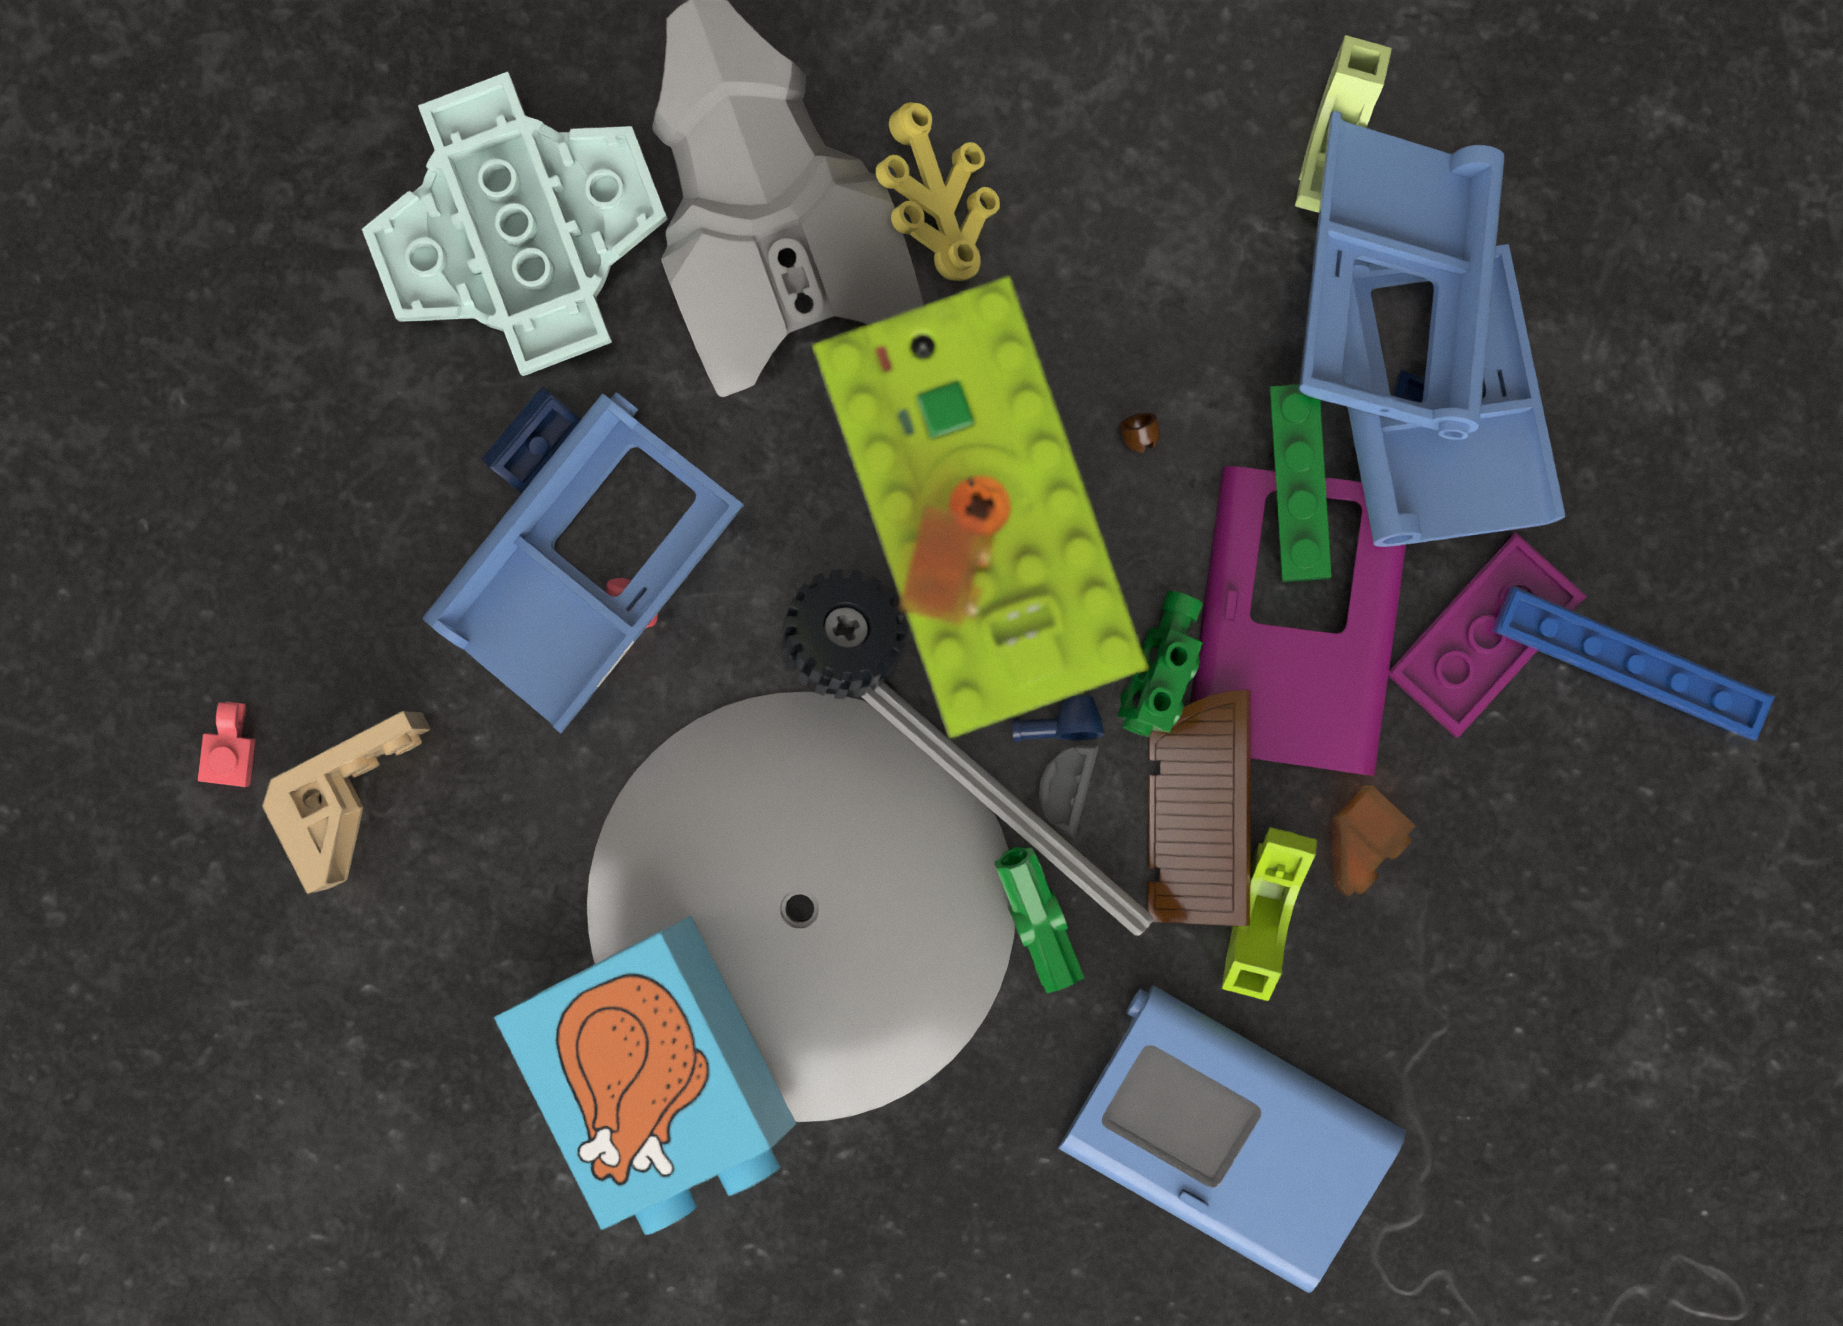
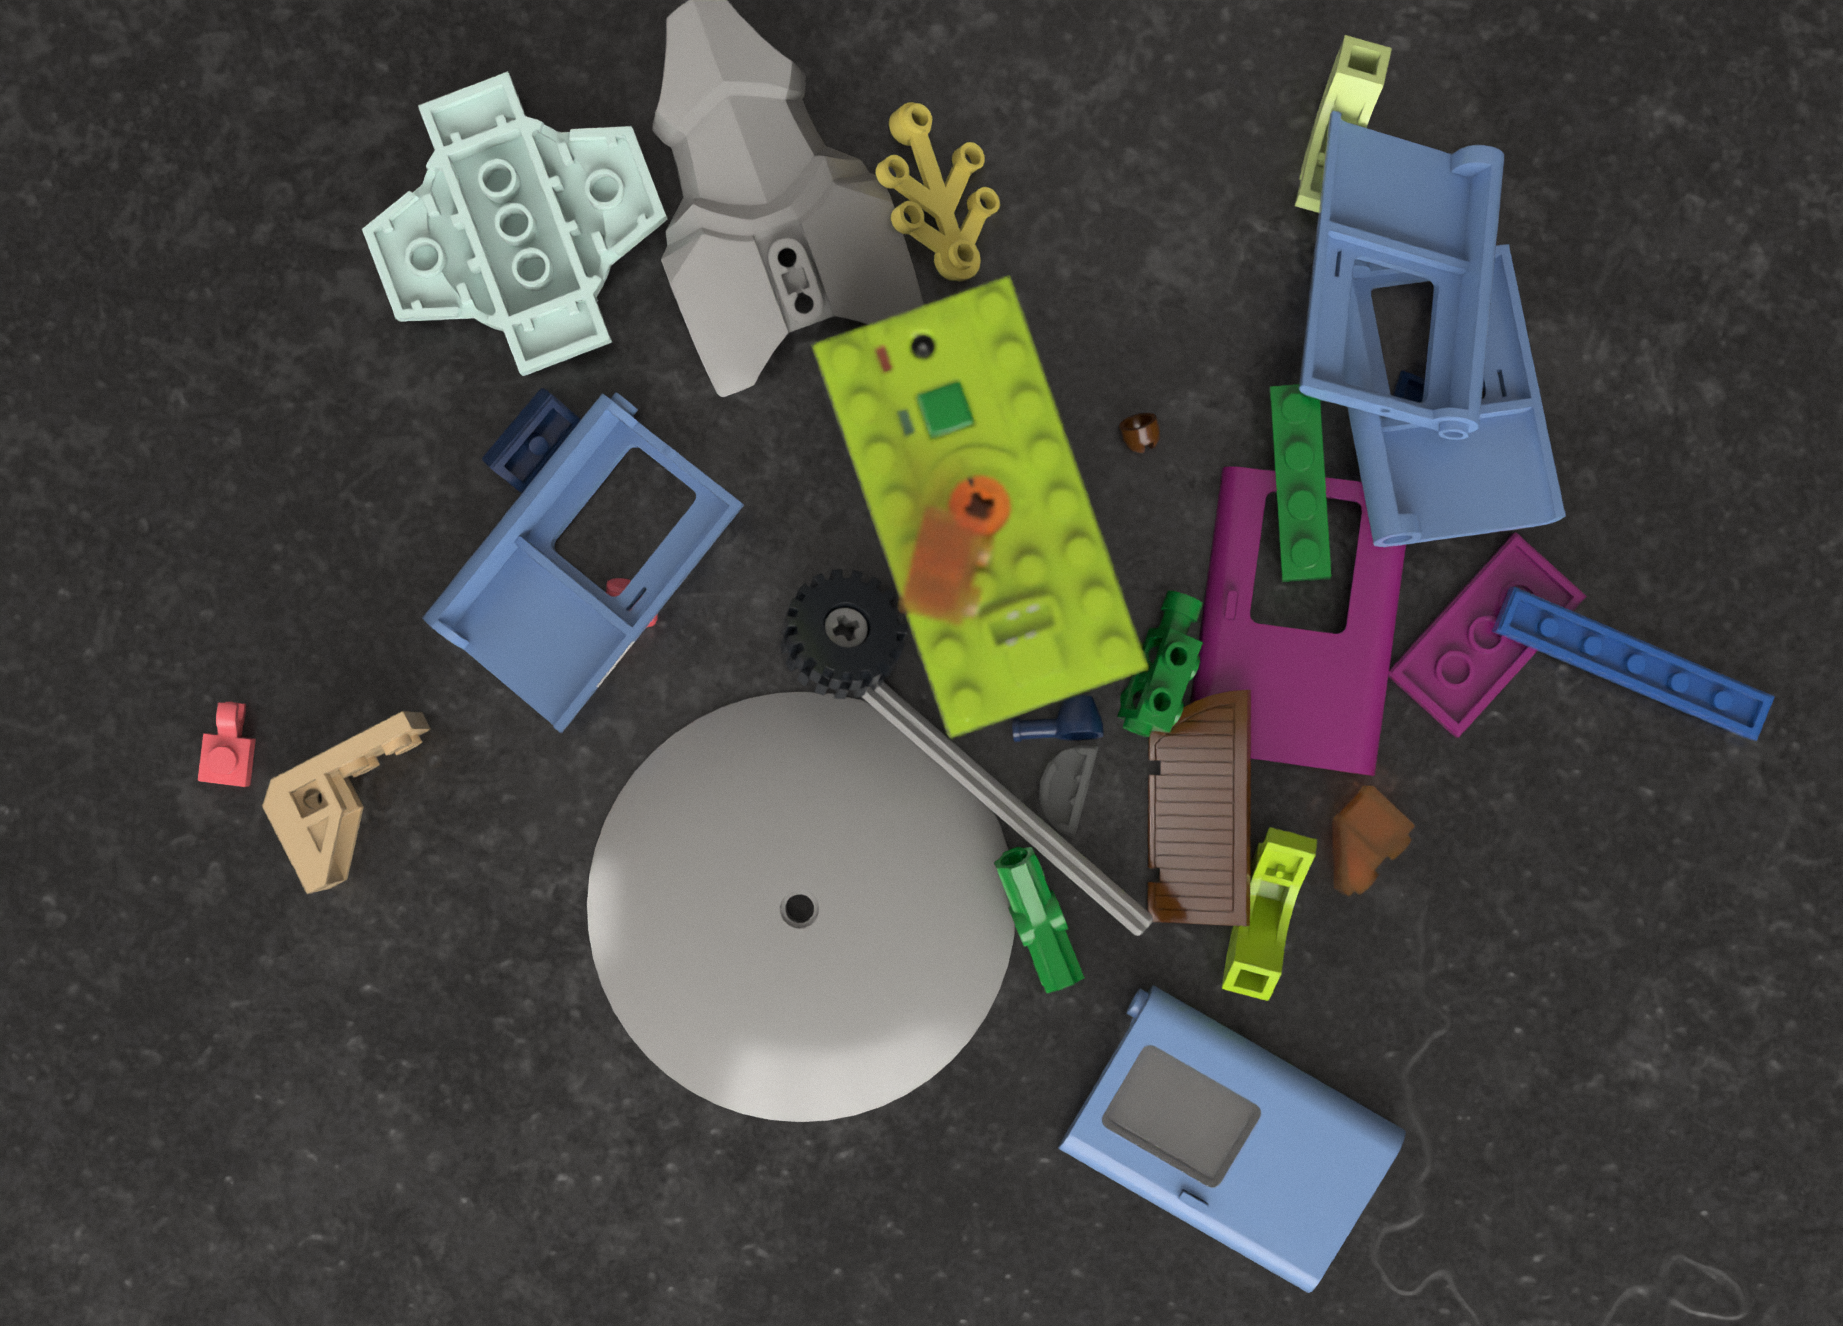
medium azure brick [494,916,797,1235] -> none

